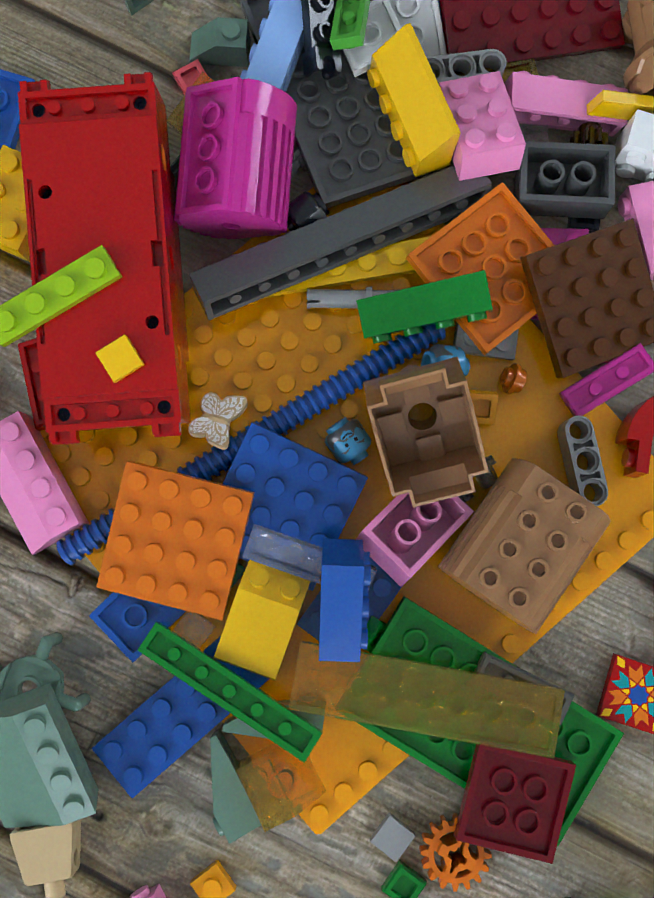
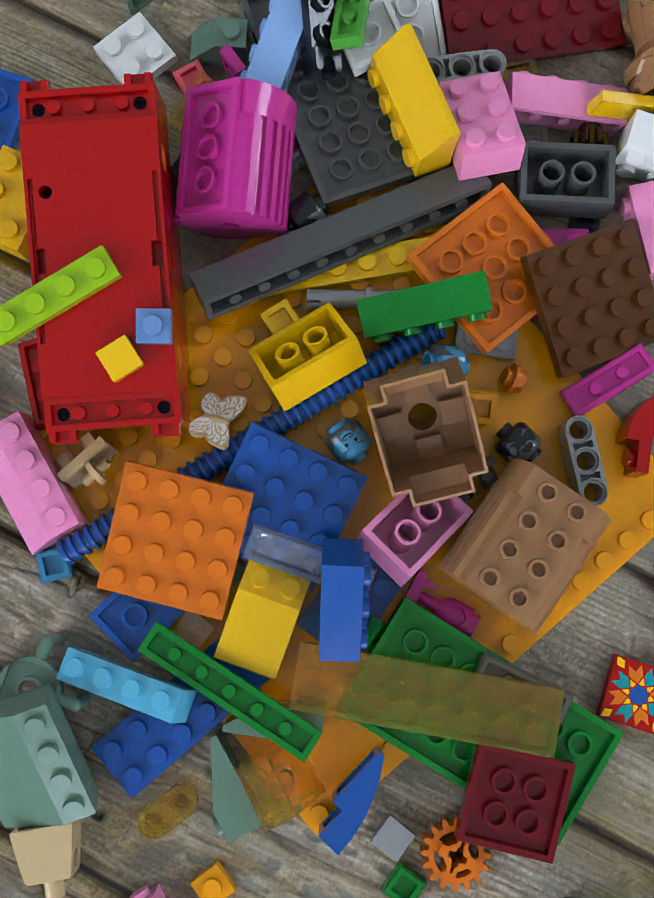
none -> dark azure tile [35,548,75,584]
none -> tan hips [56,431,119,490]
none -> medium azure brick [56,647,197,724]
none -> white plate [93,12,178,84]
none -> medium blue plate [136,308,173,345]
none -> clear yellow plate [137,783,198,839]
none -> dark pink tile [220,44,247,78]
none -> yellow brick [248,302,367,412]
none -> yellow plate [260,298,299,335]
none -> blue slope [319,745,384,855]
none -> dark pink piece [405,569,481,637]
none -> black head [494,422,542,463]

